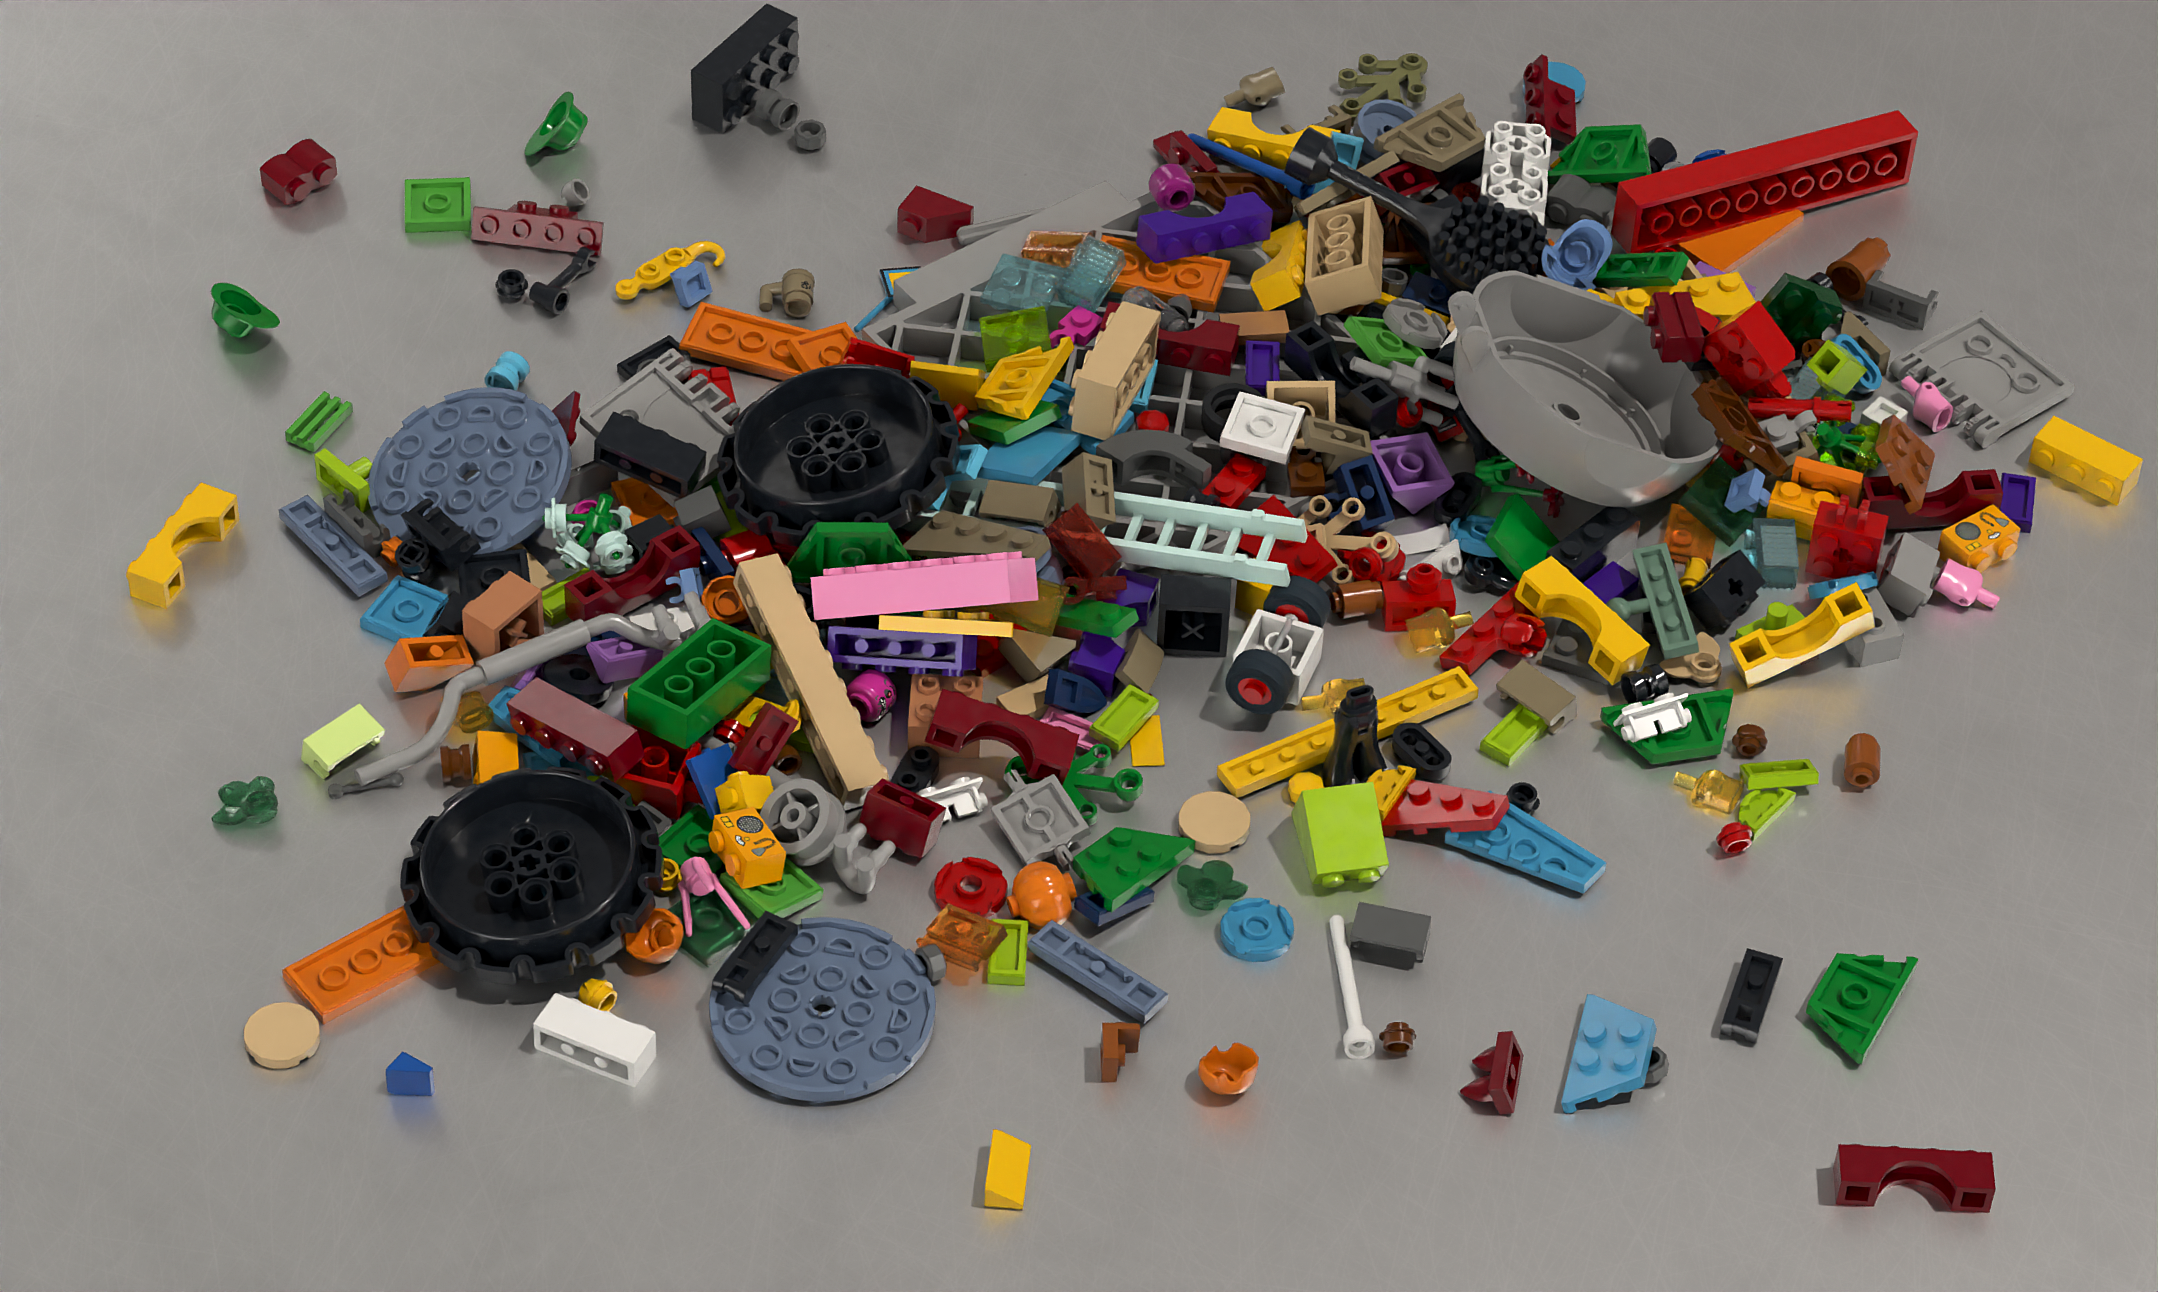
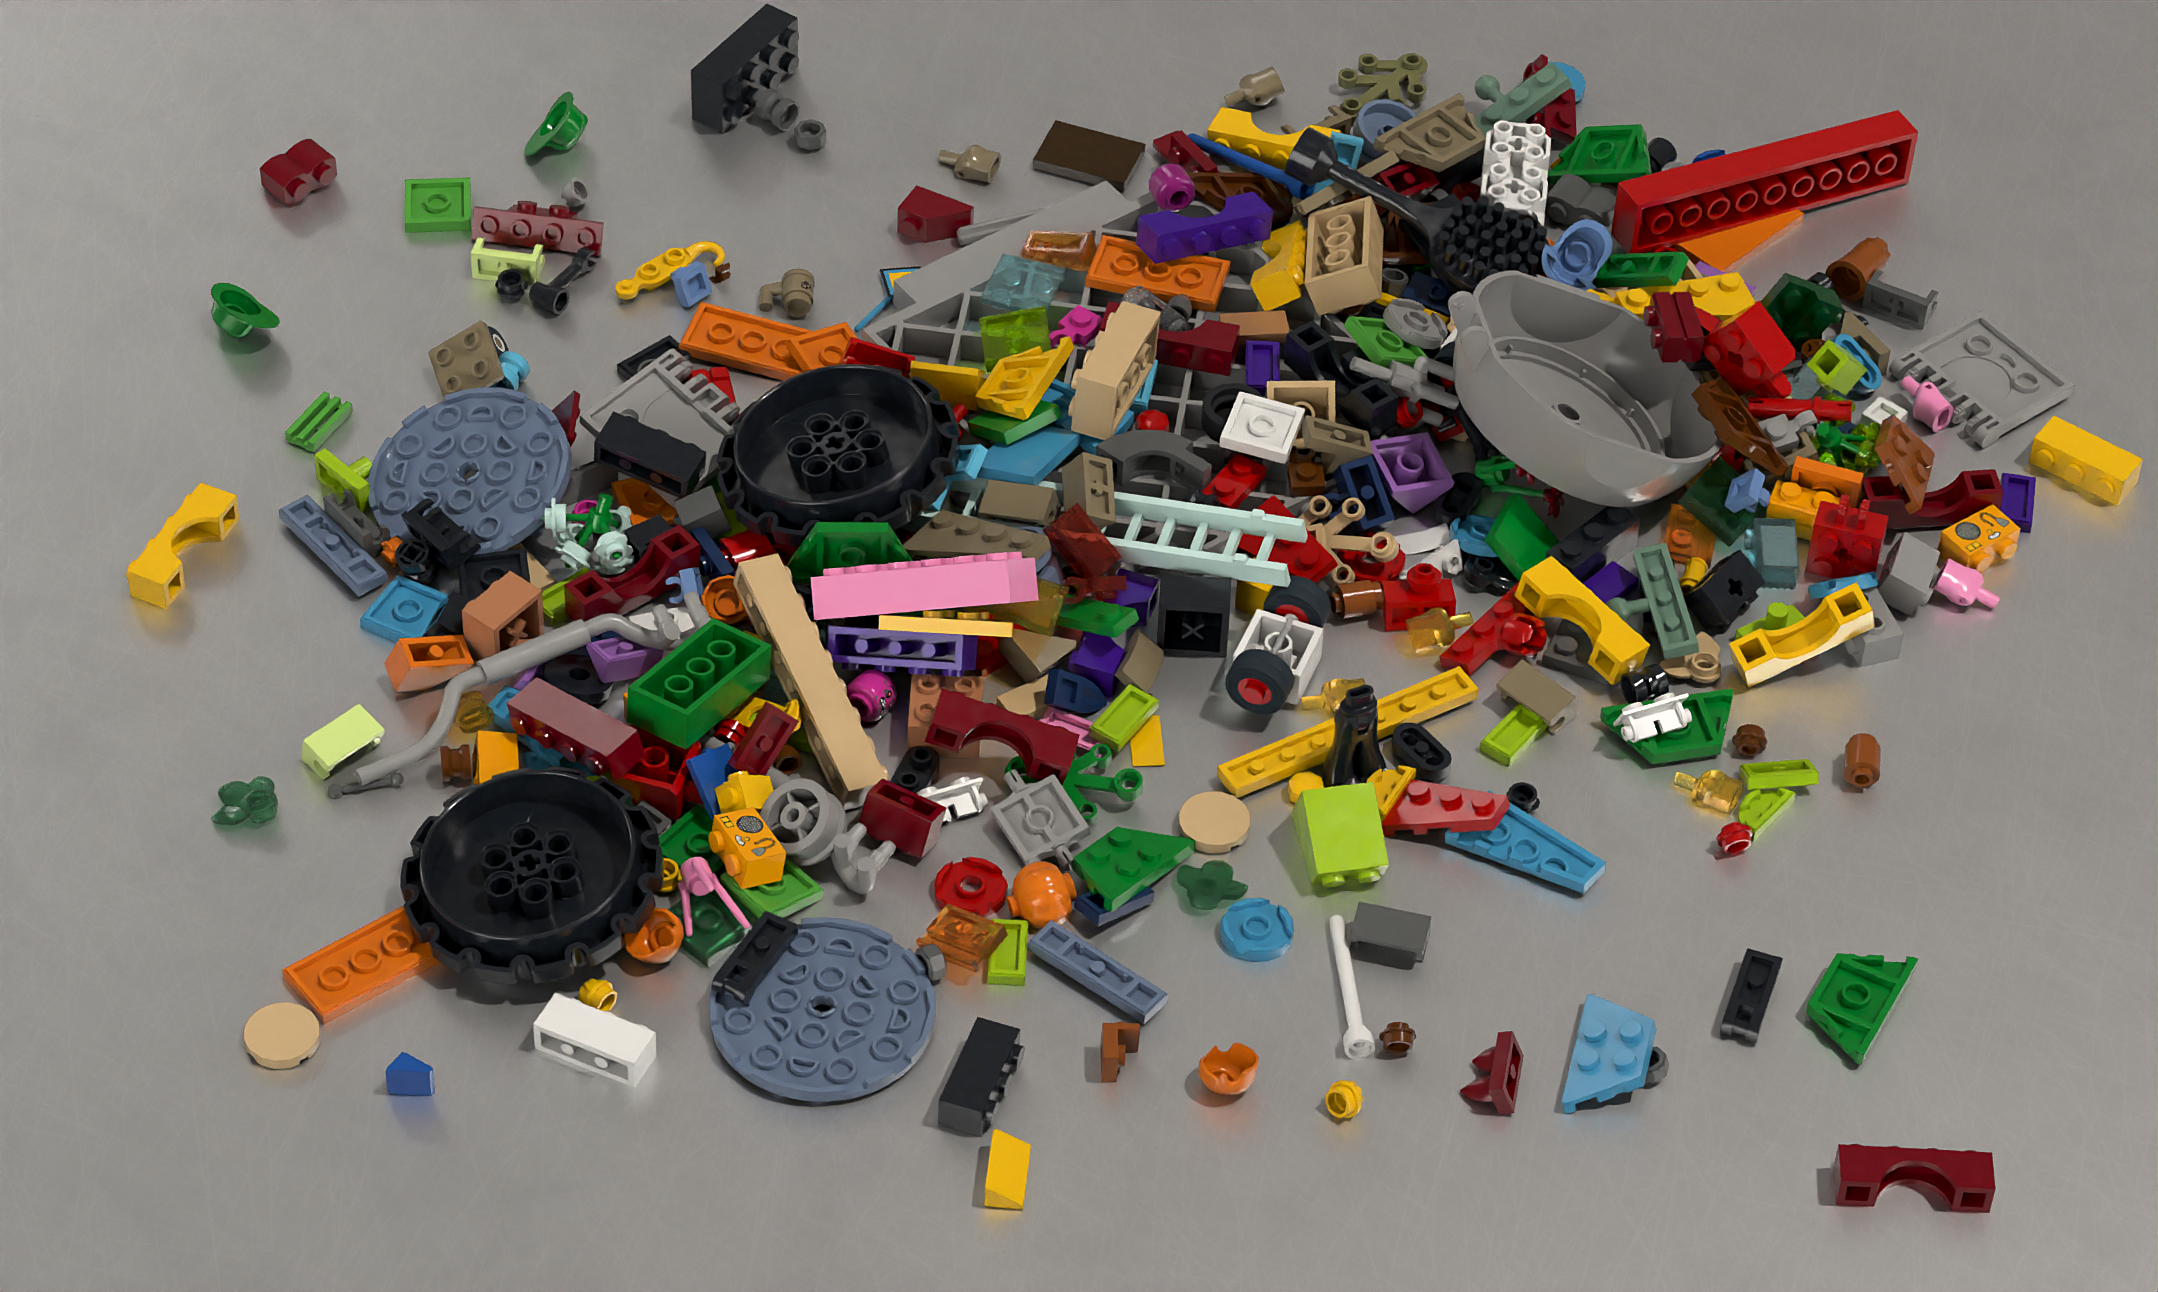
clear light blue brick [1055,235,1126,313] -> none
red plate [1349,547,1383,581] -> none
none -> dark tan plate [428,321,509,401]
none -> yellowish green hinge [471,237,545,285]
none -> reddish brown piece [709,262,731,283]
none -> dark tan piece [938,145,1001,183]
none -> black brick [938,1017,1025,1137]
none -> dark brown tile [1033,120,1146,192]
none -> yellow plate [1325,1080,1365,1118]
none -> sand green plate [1474,62,1572,147]

